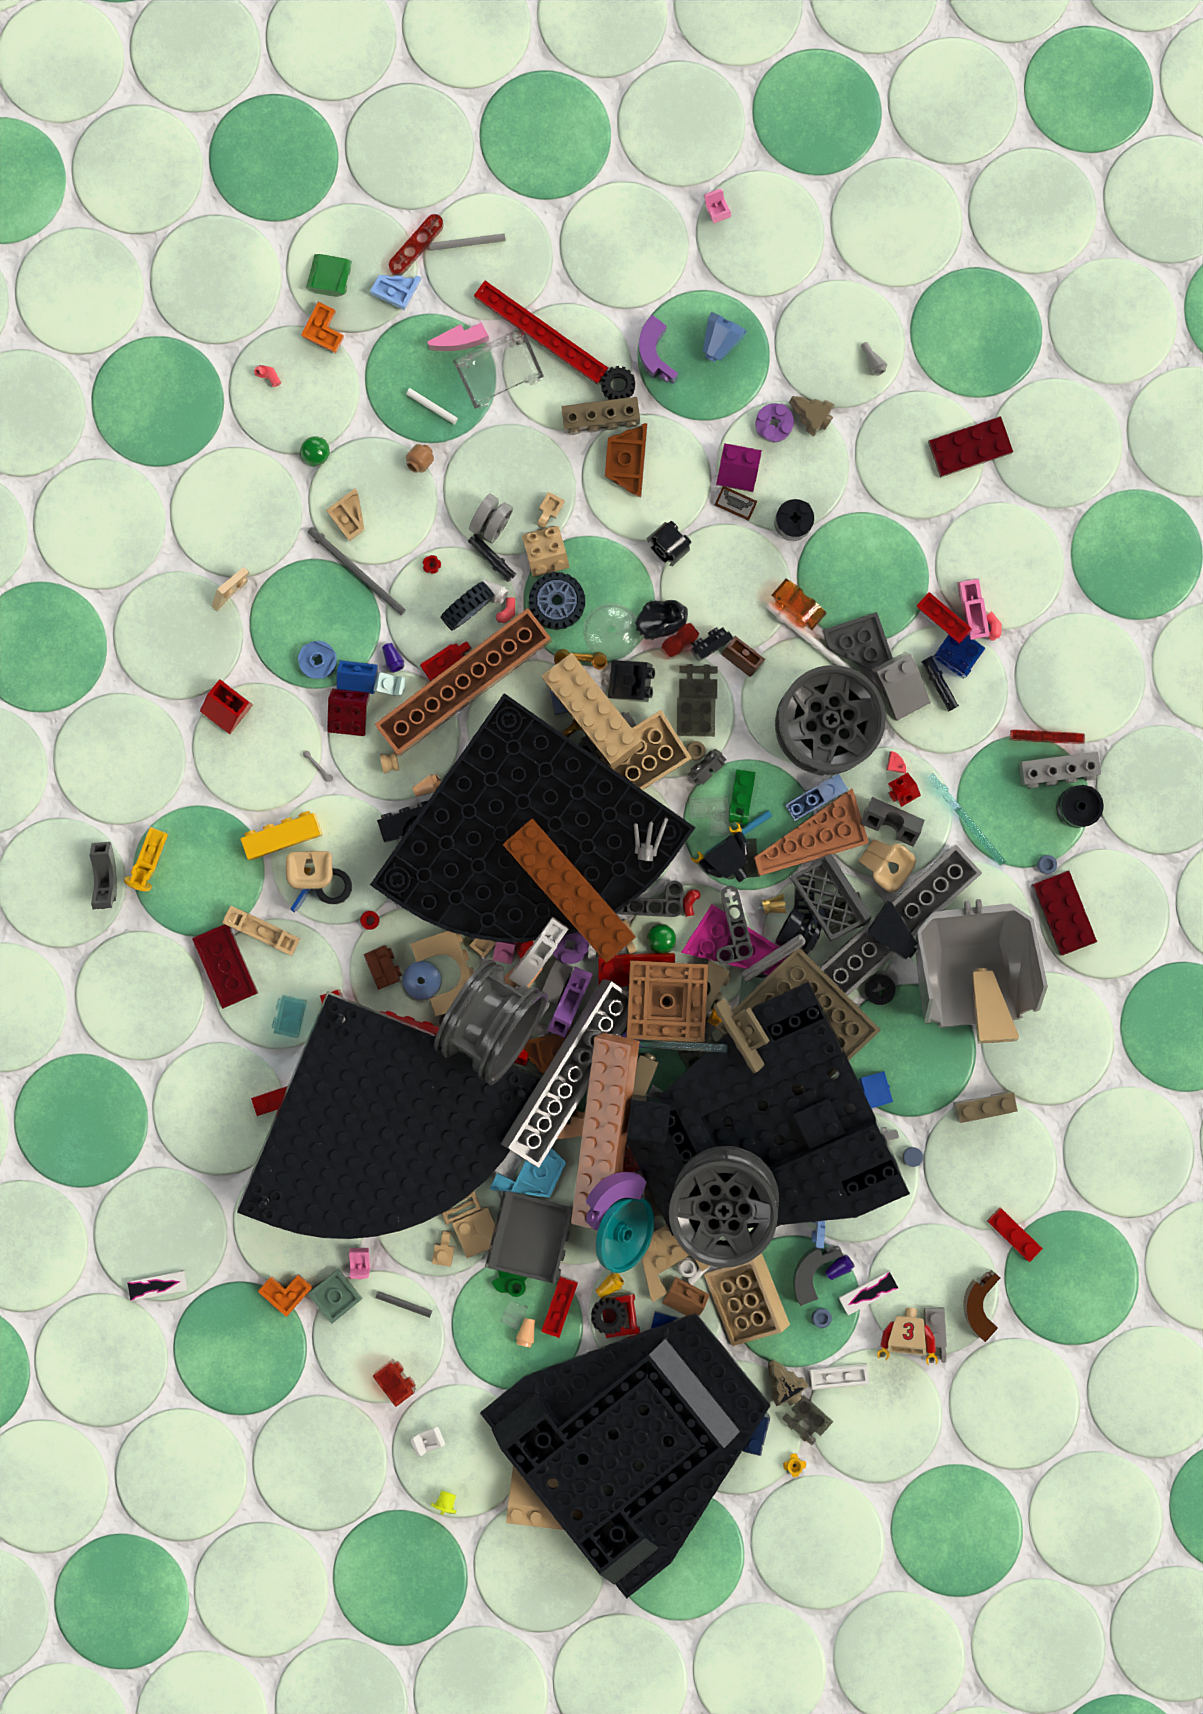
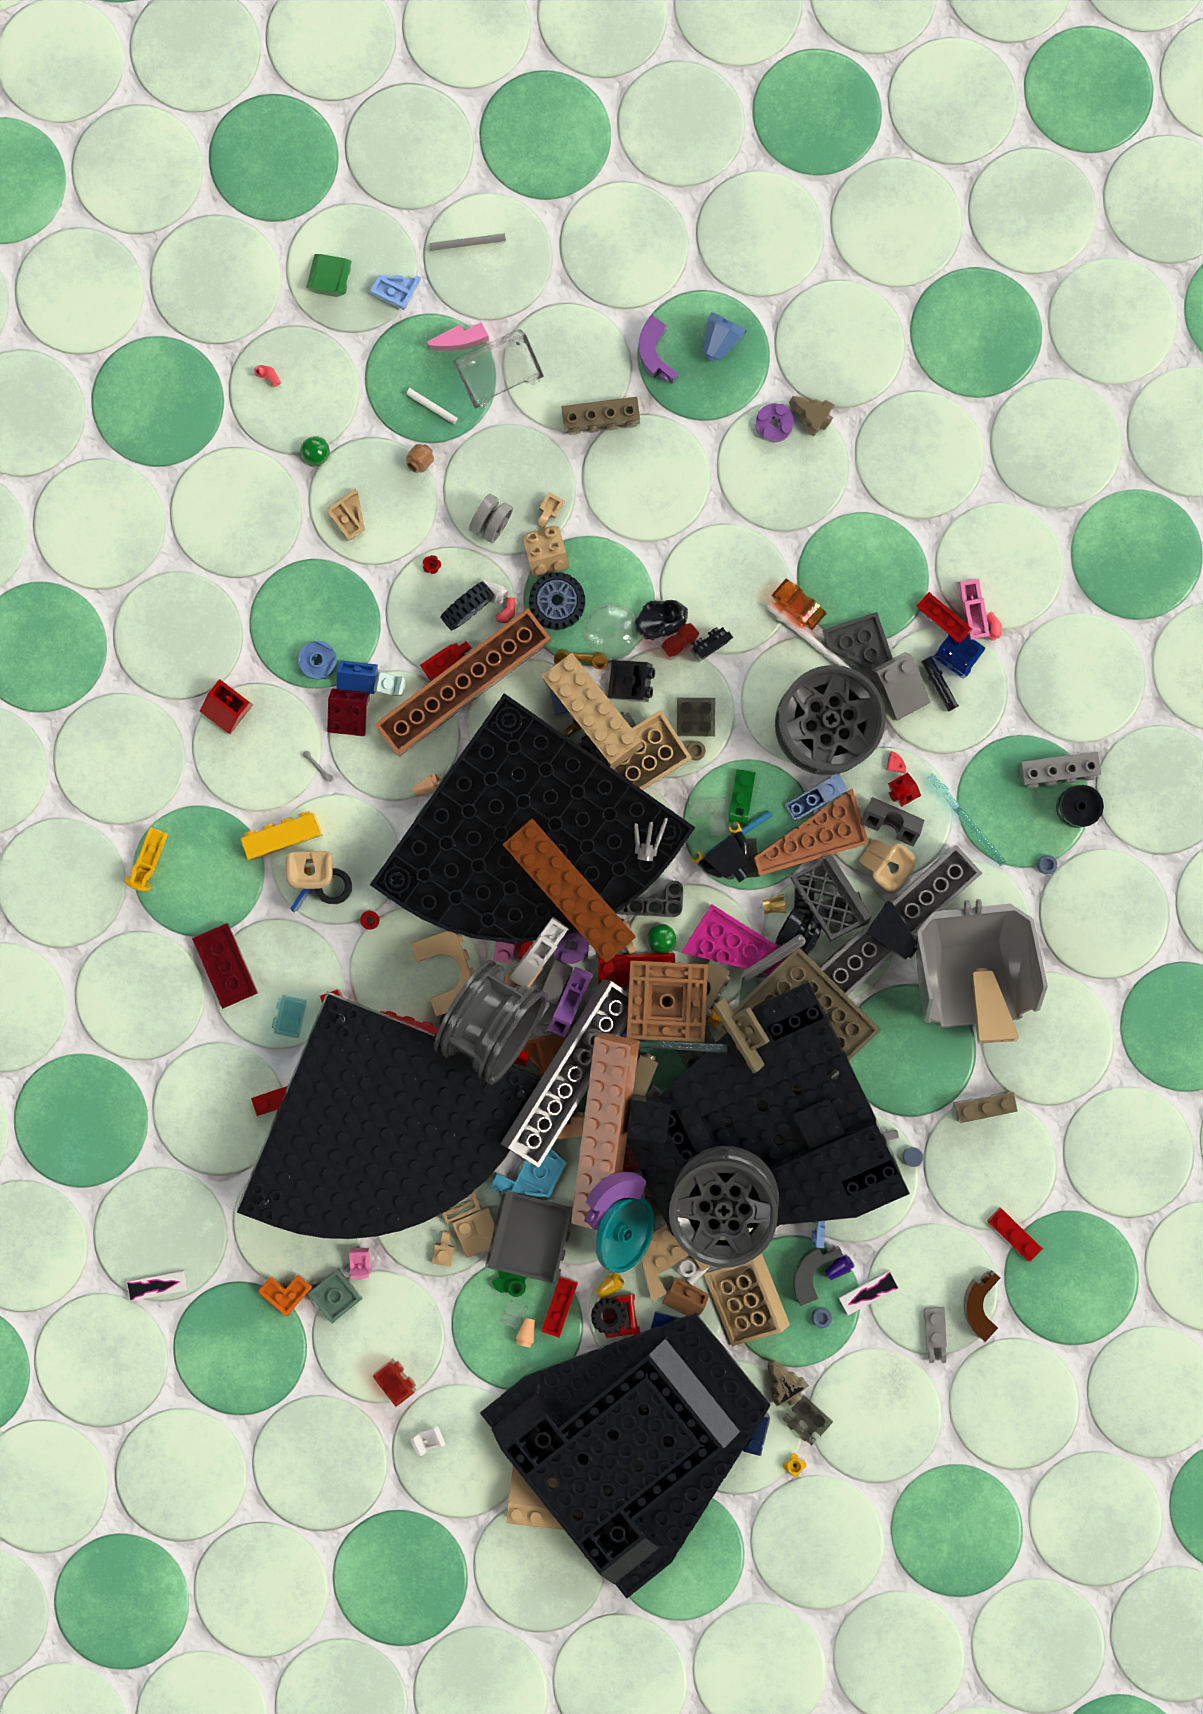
dark grey arch [89,842,117,910] -> none
tan wing [212,567,249,611] -> none
tan slope [222,905,300,956] -> none
orange plate [301,301,344,354] -> none
dark grey bar [307,527,406,615] -> none
copper brick [363,945,402,990] -> none
dark grey bar [376,1291,432,1318] -> none
black arch [377,801,428,843] -> none
tan wheel [380,752,399,773] -> none
dark purple cone [382,643,405,673] -> none
clear red beam [389,214,444,276] -> none
light blue dish [403,961,441,1000] -> none
neon yellow piece [431,1490,457,1515] -> none
black pin [468,534,516,582] -> none
tan plate [469,939,496,958] -> none
red plate [474,280,609,385] -> none
black tyre [601,366,635,400] -> none
dark orange wing [605,423,647,498] -> none
black brick [647,521,692,566] -> none
clear smoke plate [679,664,718,699] -> none
red arm [683,889,701,917] -> none
dark grey hinge [688,749,727,786] -> none
bright pink bracket [704,188,731,223] -> none
slope [714,486,757,521] -> none
magenta slope [716,443,762,492] -> none
dark grey beam [716,886,753,964] -> none
reddish brown slope [721,636,765,677] -> none
black brick [774,499,814,541] -> none
white tile [809,1364,869,1390] -> none
blue piece [859,1071,893,1108] -> none
light grey cone [861,342,888,376] -> none
black gear [865,974,896,1005] -> none
tan torso [877,1308,938,1365] -> none
dark red plate [928,416,1013,478] -> none
clear red beam [1010,730,1085,744] -> none
dark red plate [1032,870,1097,956] -> none

